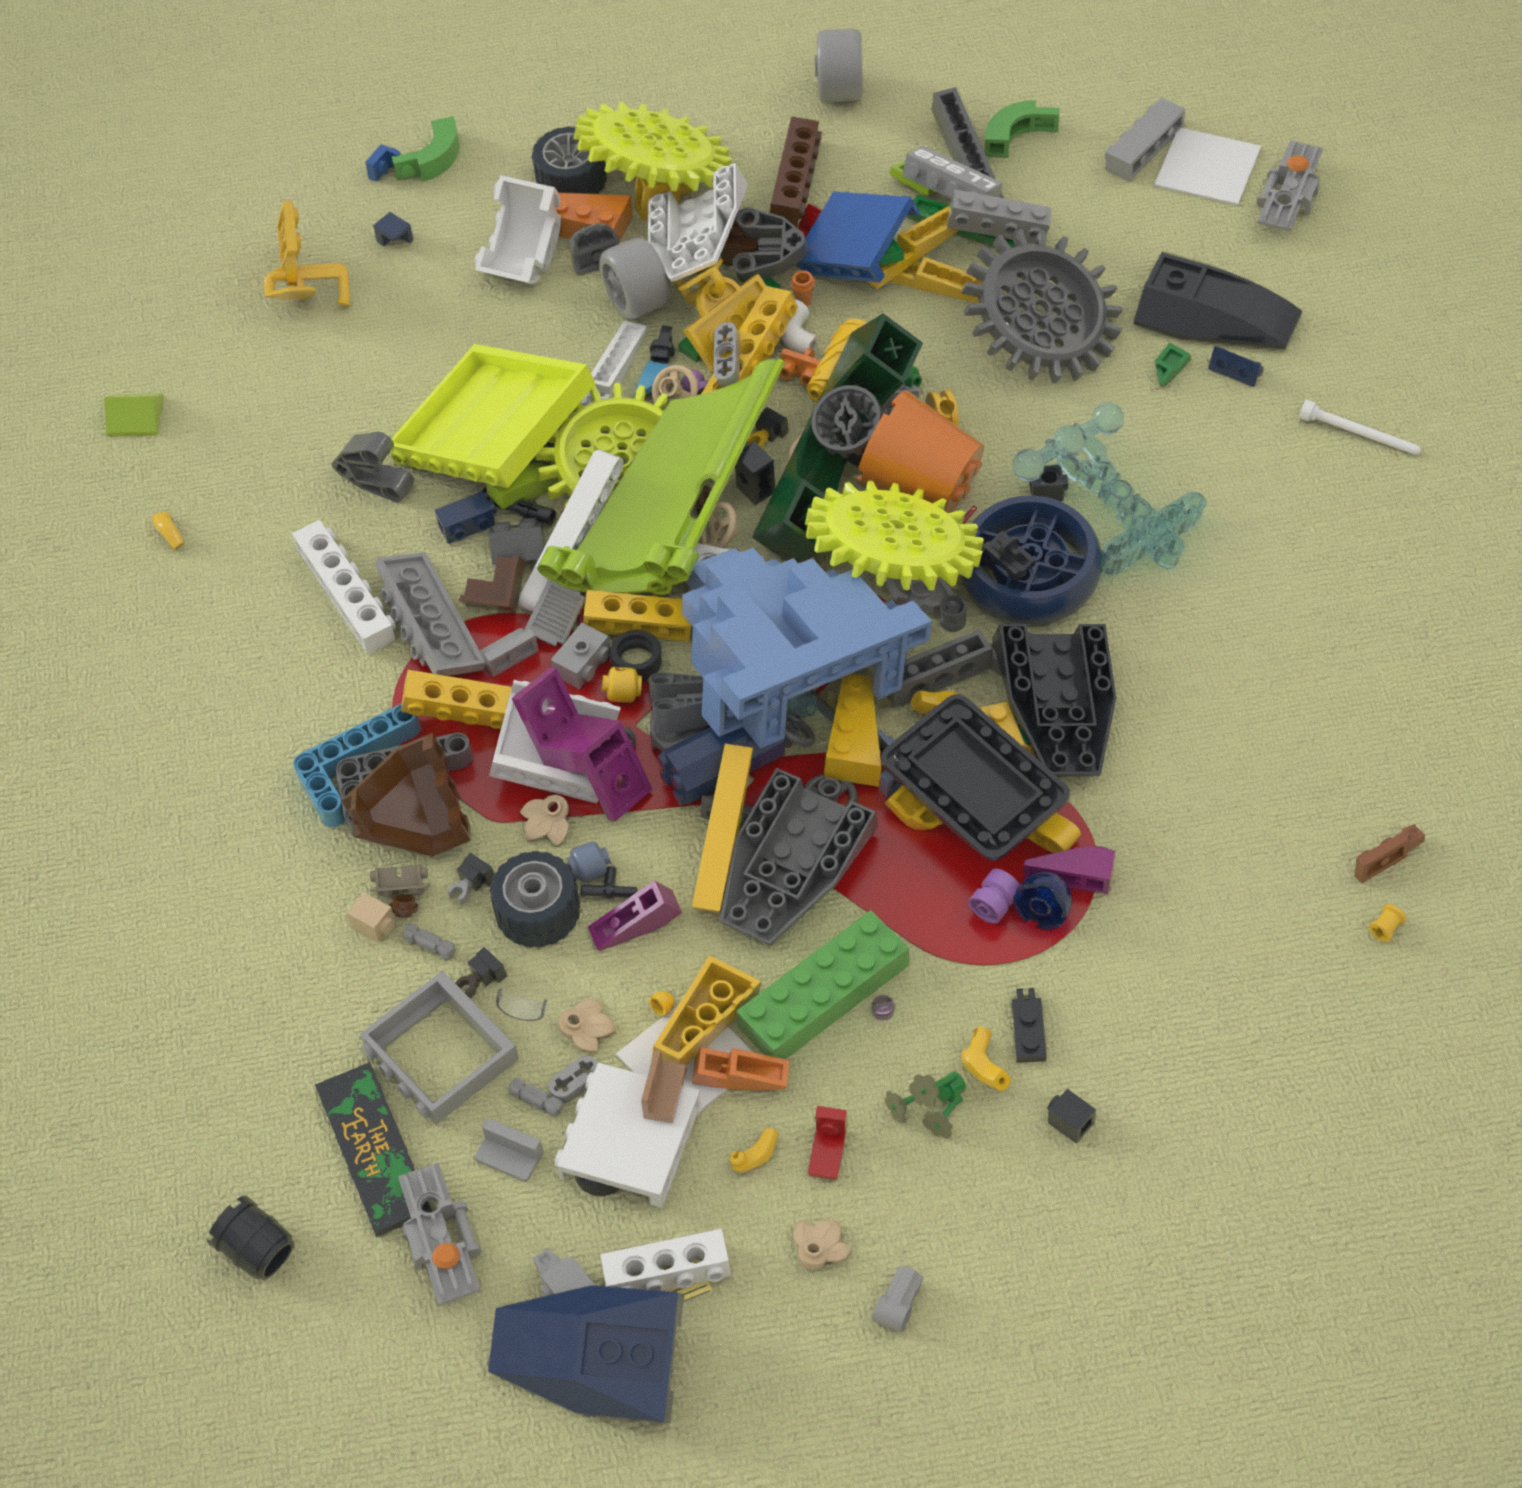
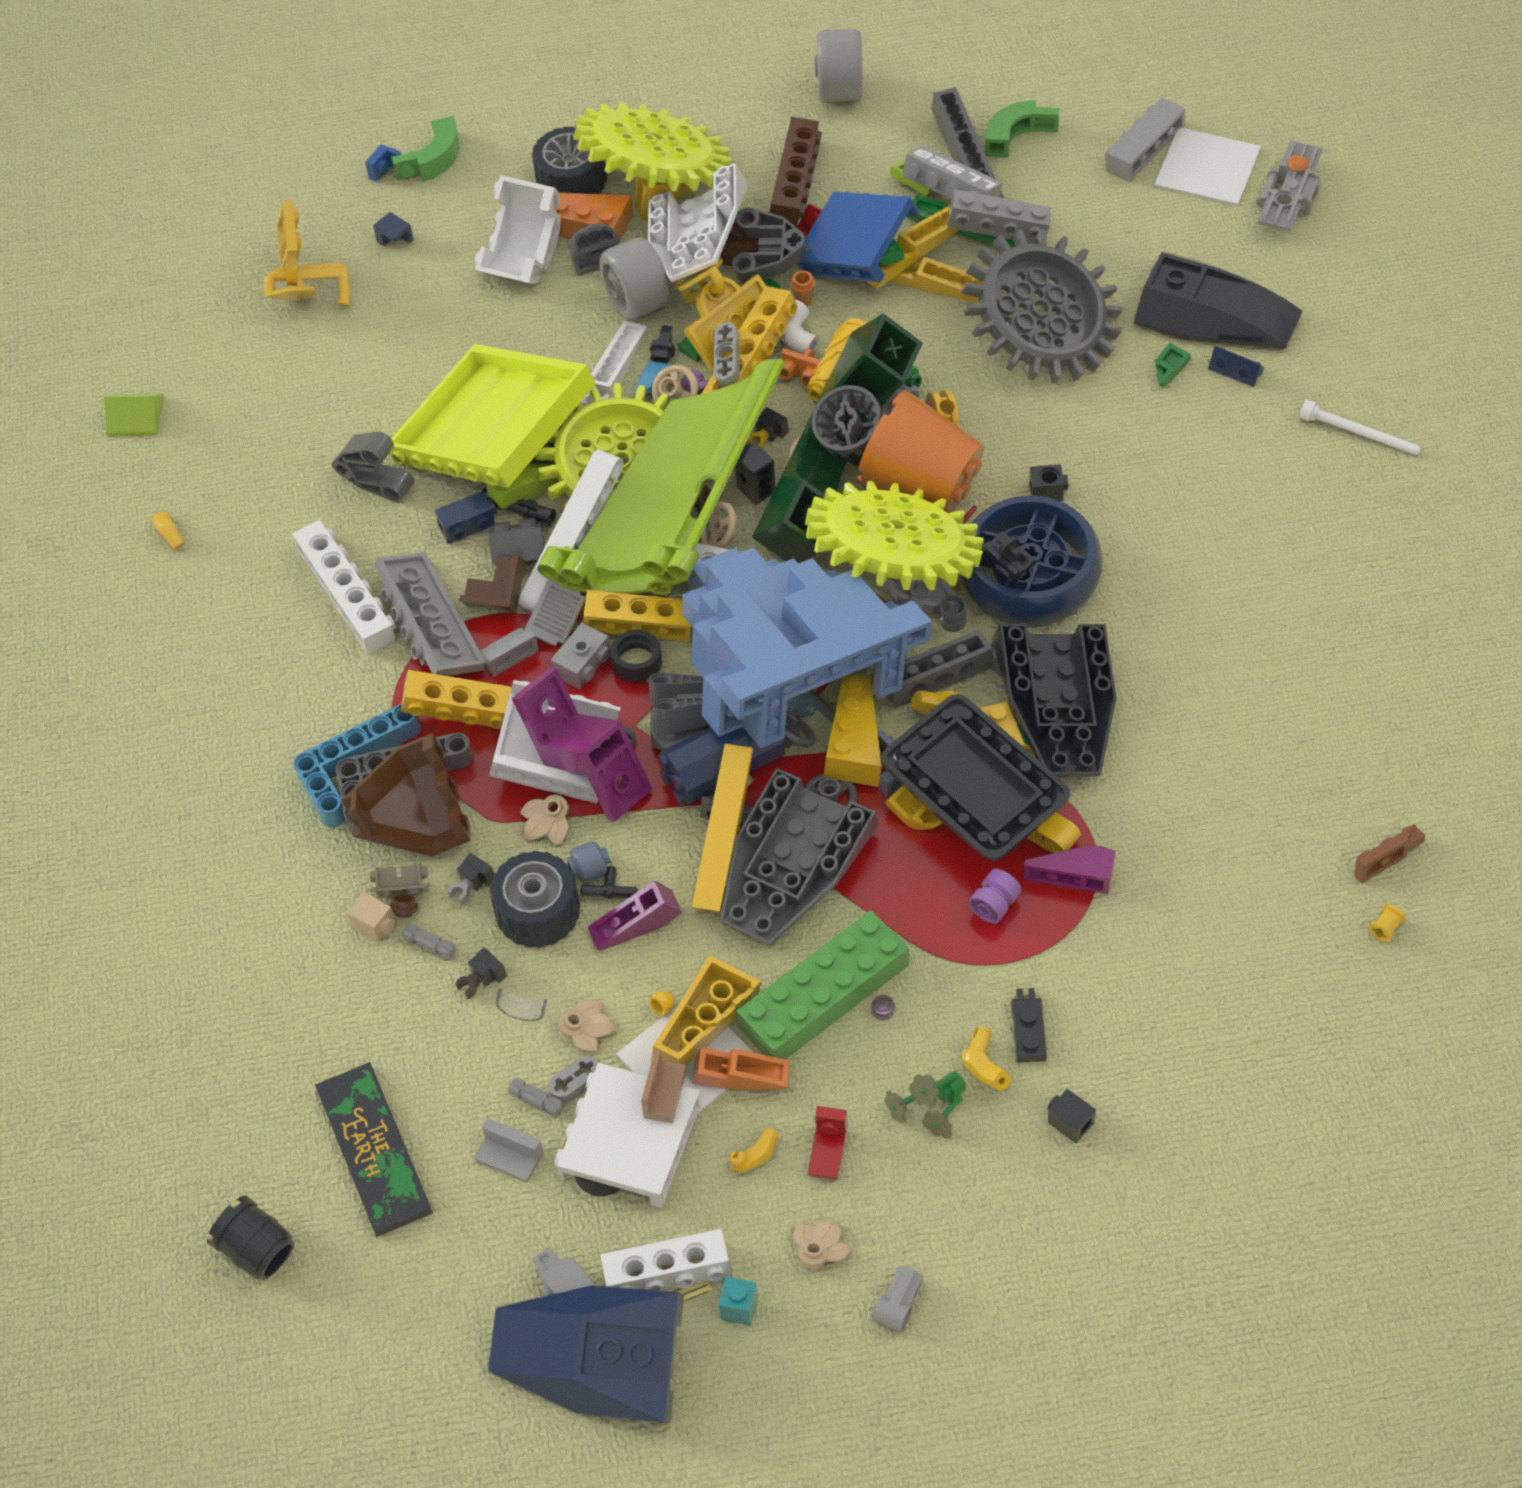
light grey piece [360,970,519,1125] -> none
light grey piece [398,1162,482,1306] -> none
yellow head [602,667,642,703] -> none
clear light blue piece [1012,402,1207,575] -> none
clear blue cylinder [1013,871,1073,930] -> none
none -> teal brick [718,1276,758,1326]

